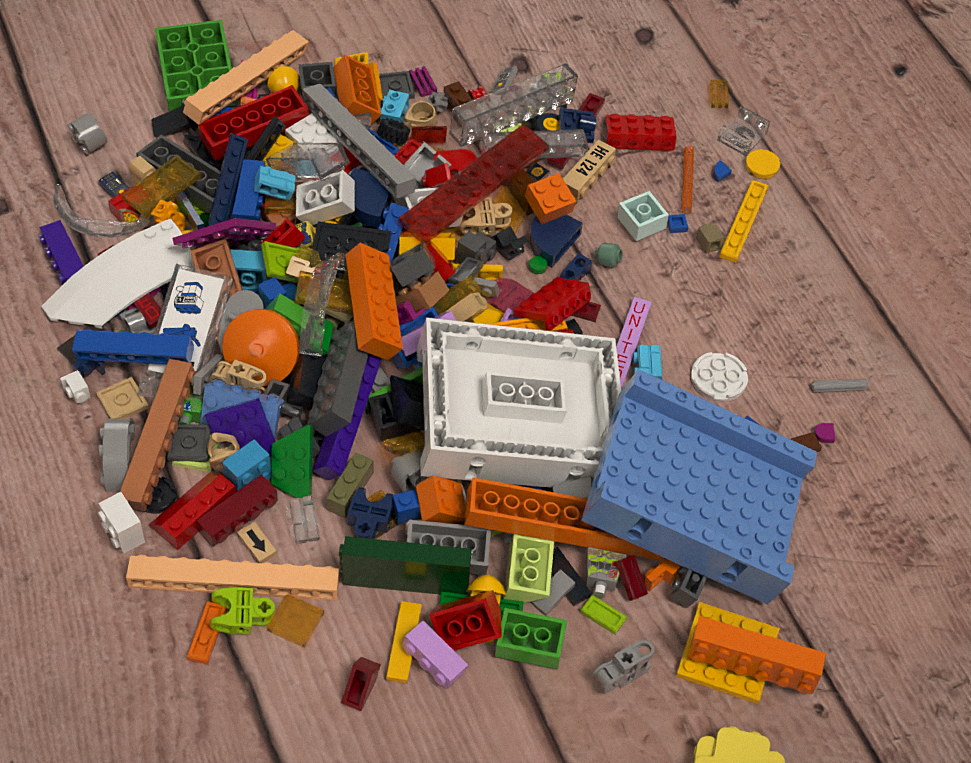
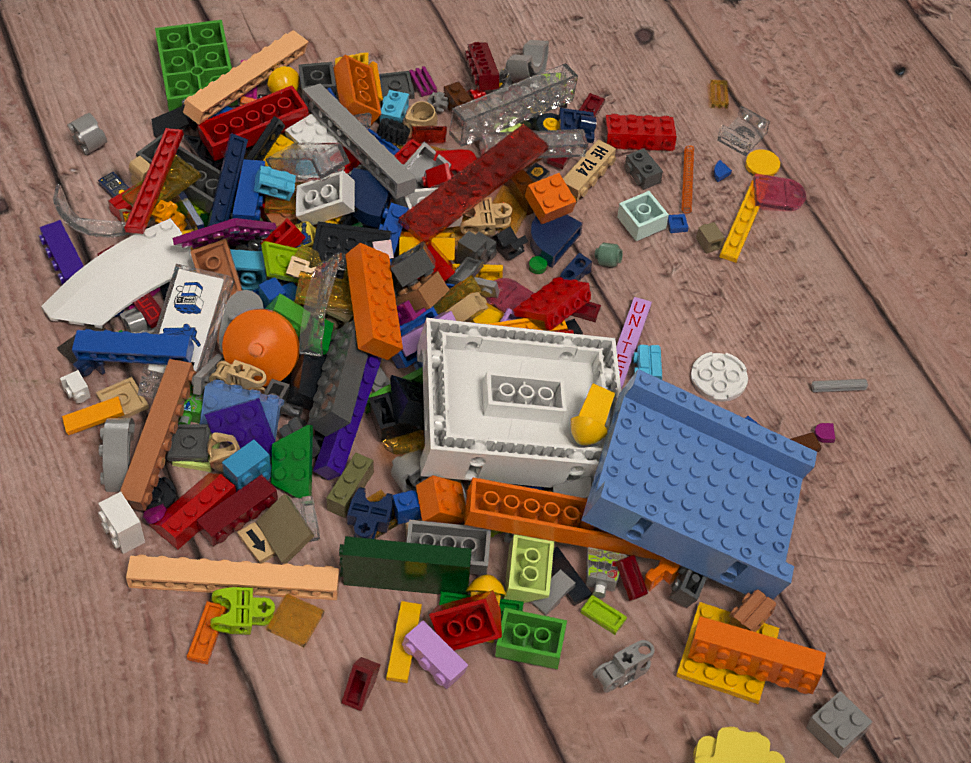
none -> light orange tile [62,396,124,435]
none -> red tile [124,128,184,234]
none -> magenta tile [143,504,166,524]
none -> dark tan tile [256,494,315,564]
none -> tile [372,240,394,259]
none -> dark red brick [465,42,499,91]
none -> light grey brick [506,40,549,85]
none -> yellow piece [571,383,615,446]
none -> dark grey brick [624,148,663,190]
none -> nougat brick [729,589,777,632]
none -> clear pink tile [753,174,806,211]
none -> light grey brick [806,691,873,759]

